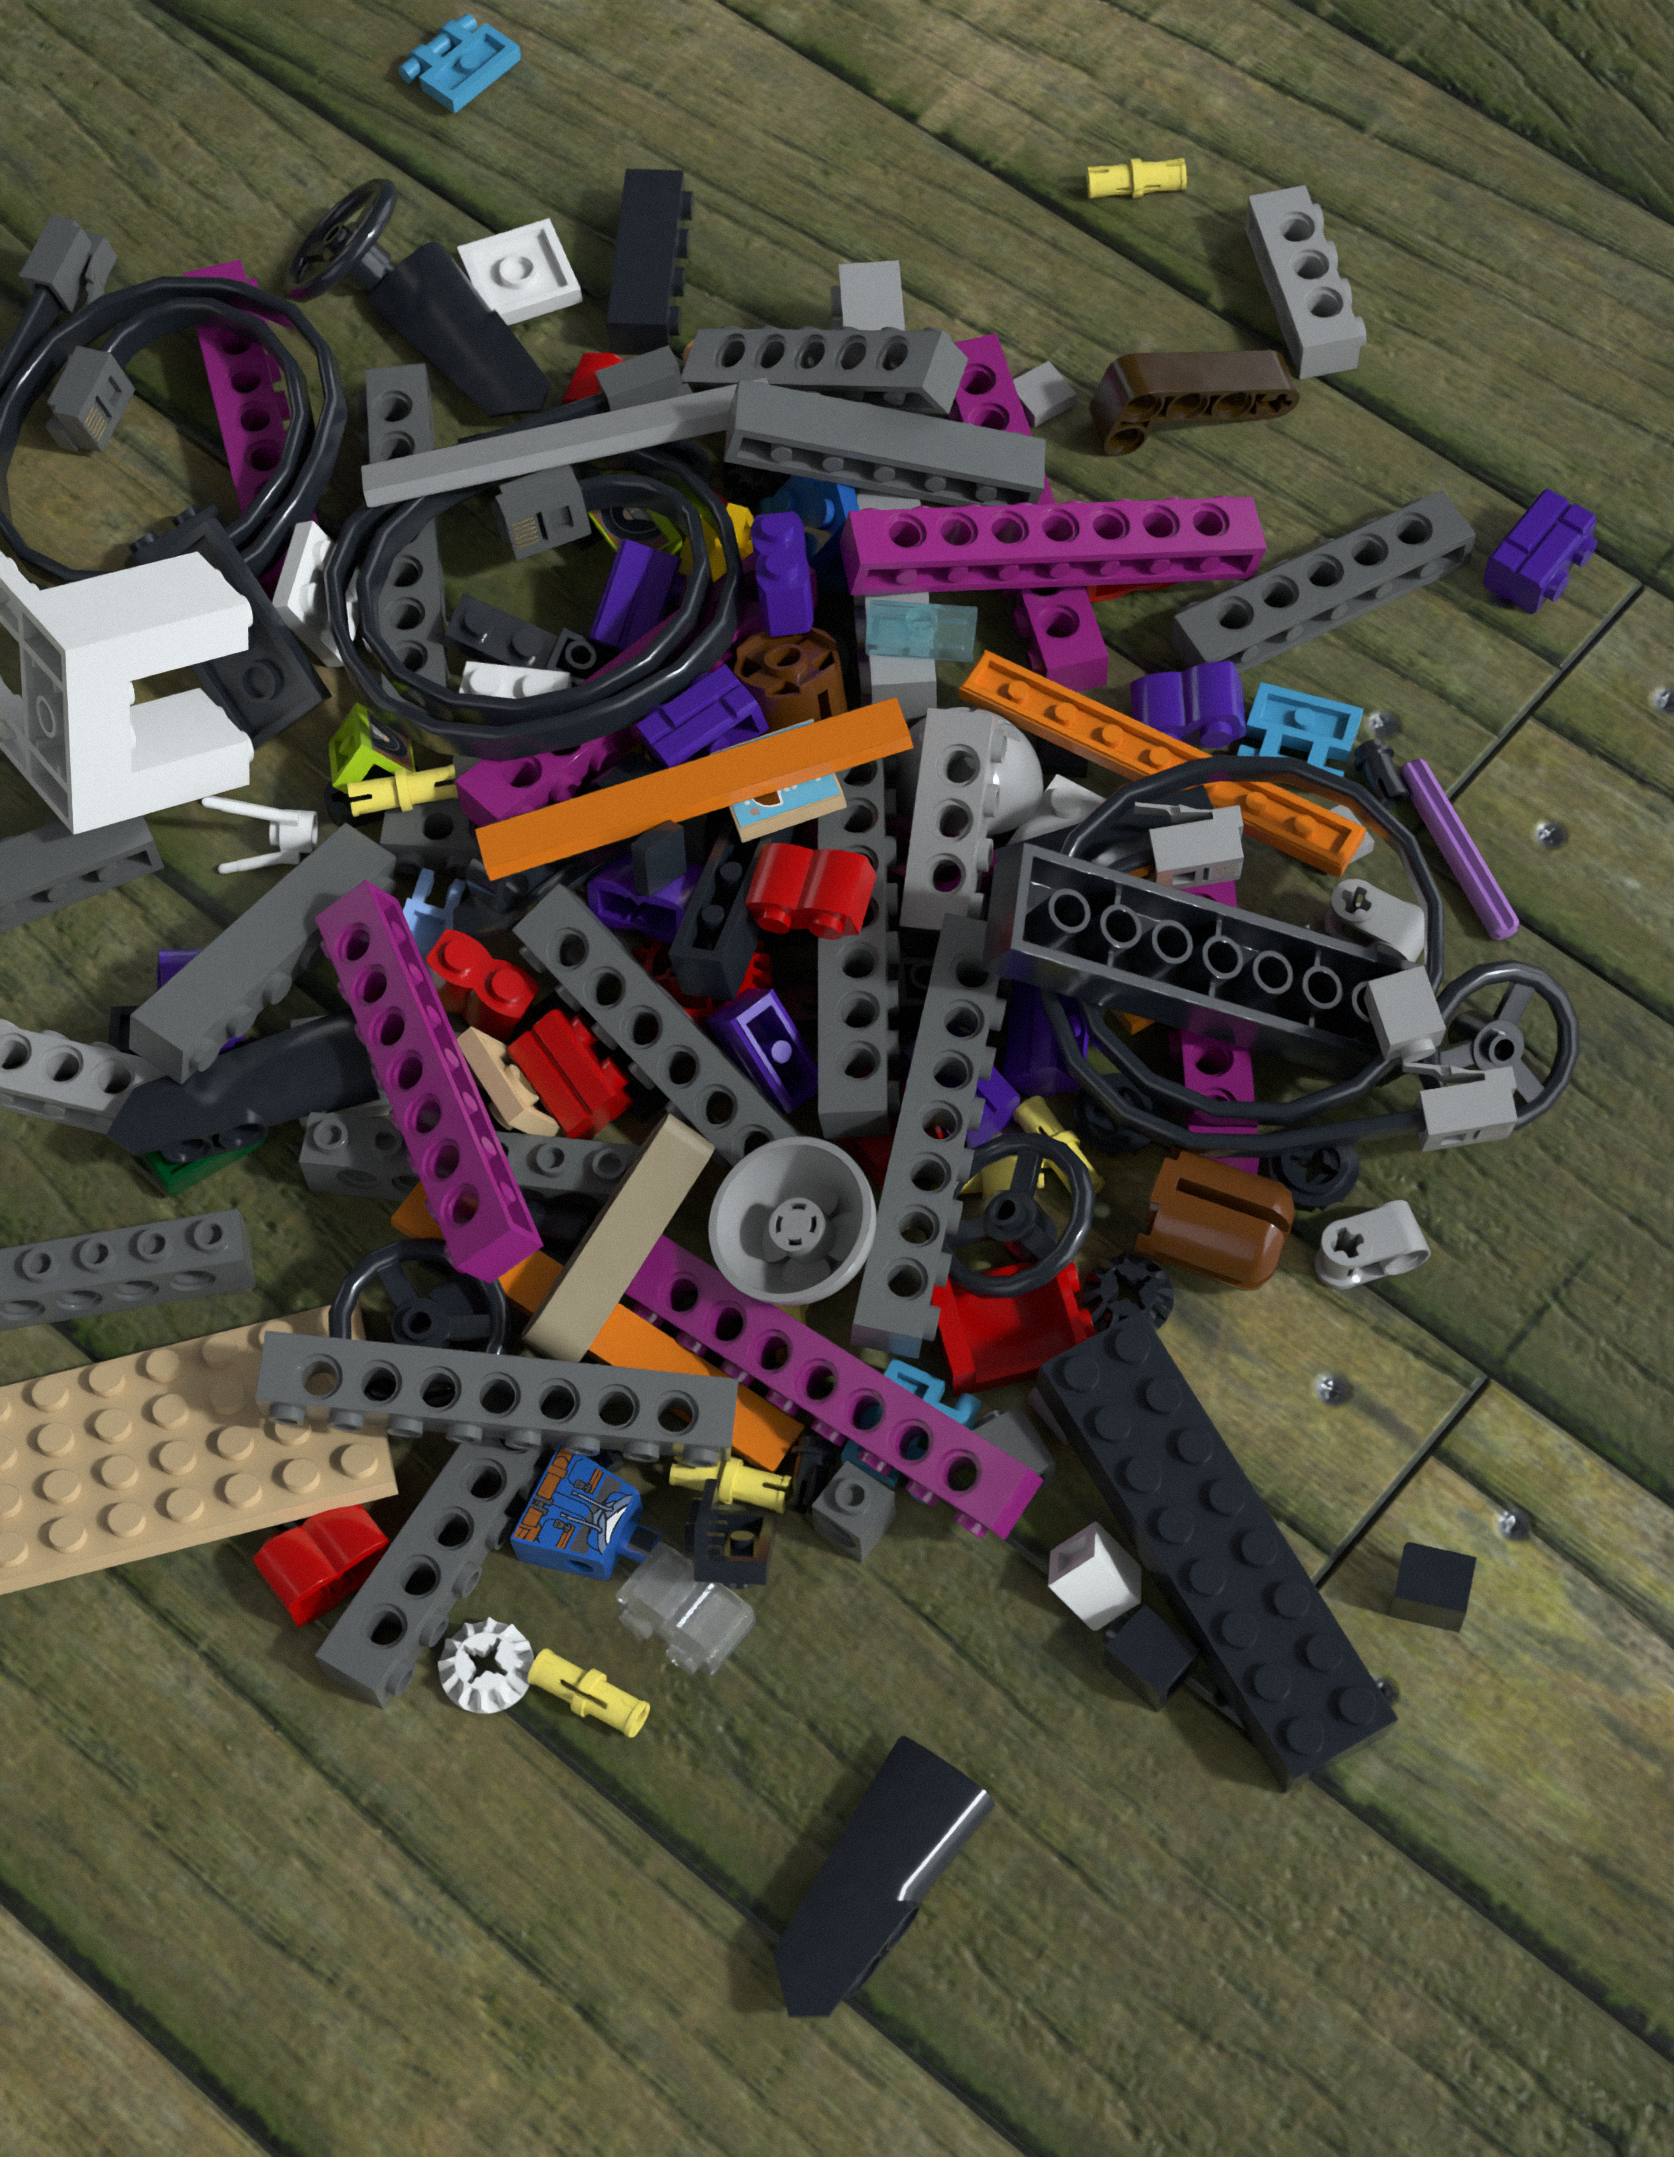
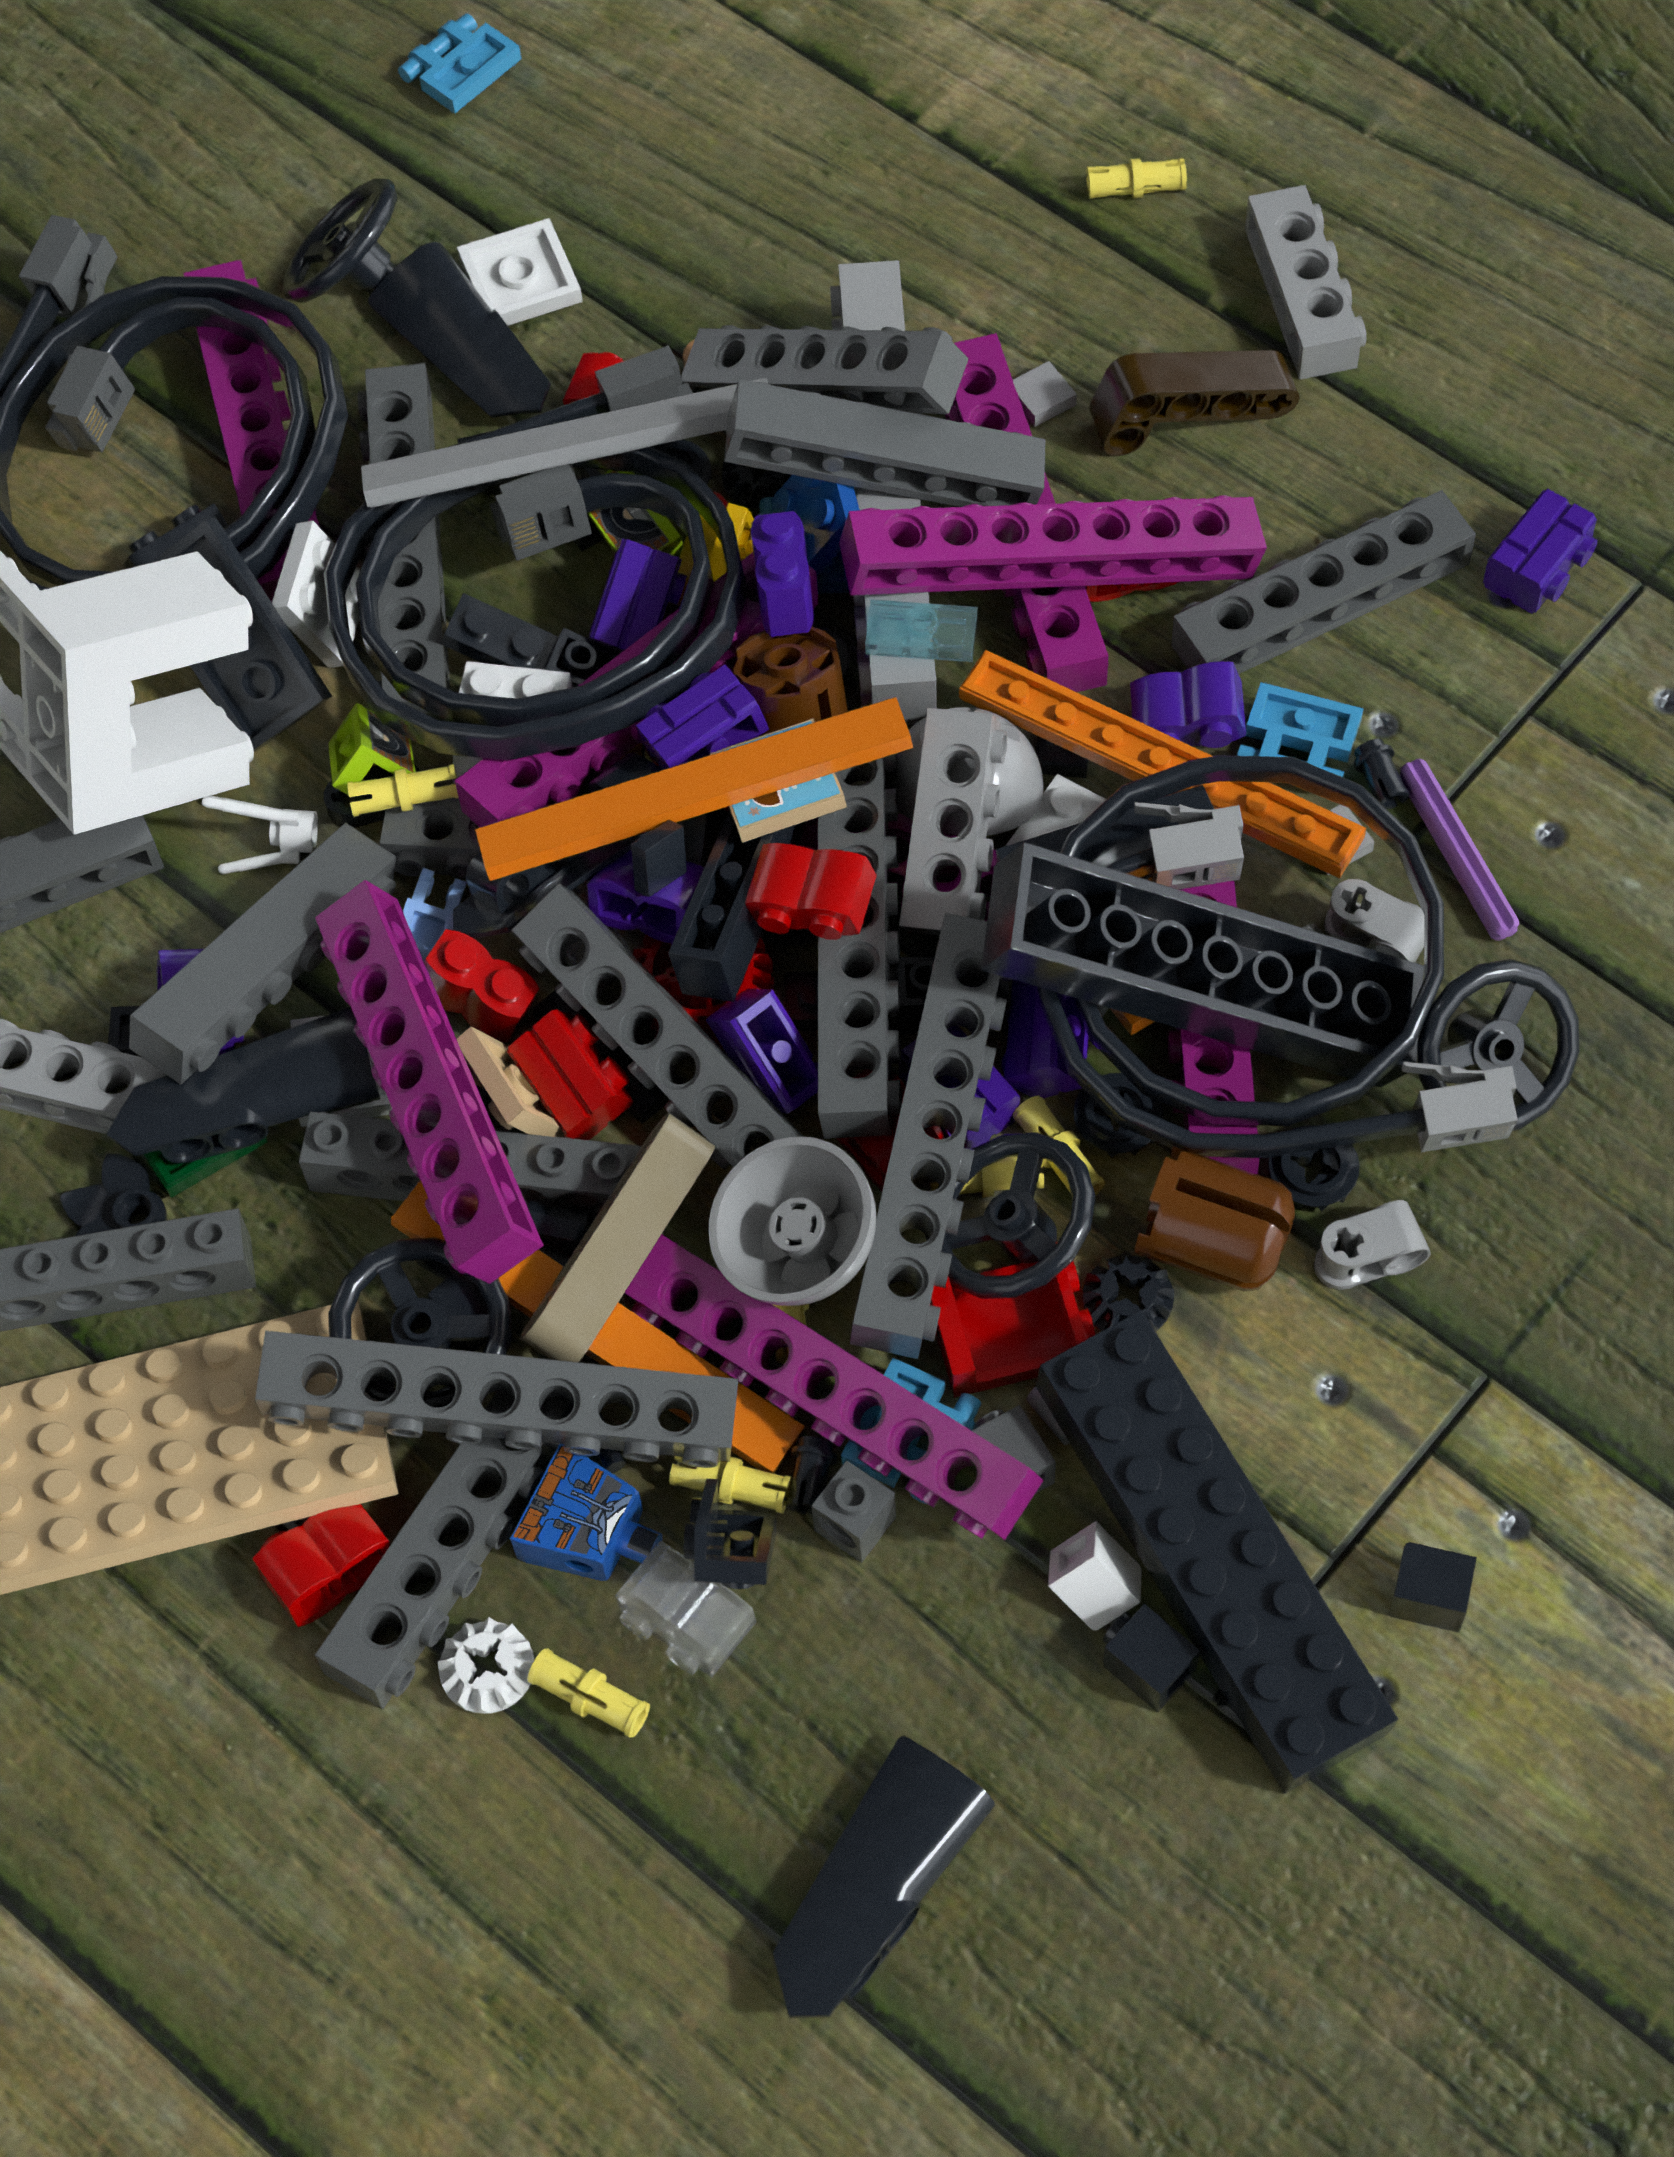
black brick [607,169,694,355] -> none
light grey brick [1364,965,1446,1063] -> none
none -> black plate [60,1153,167,1236]

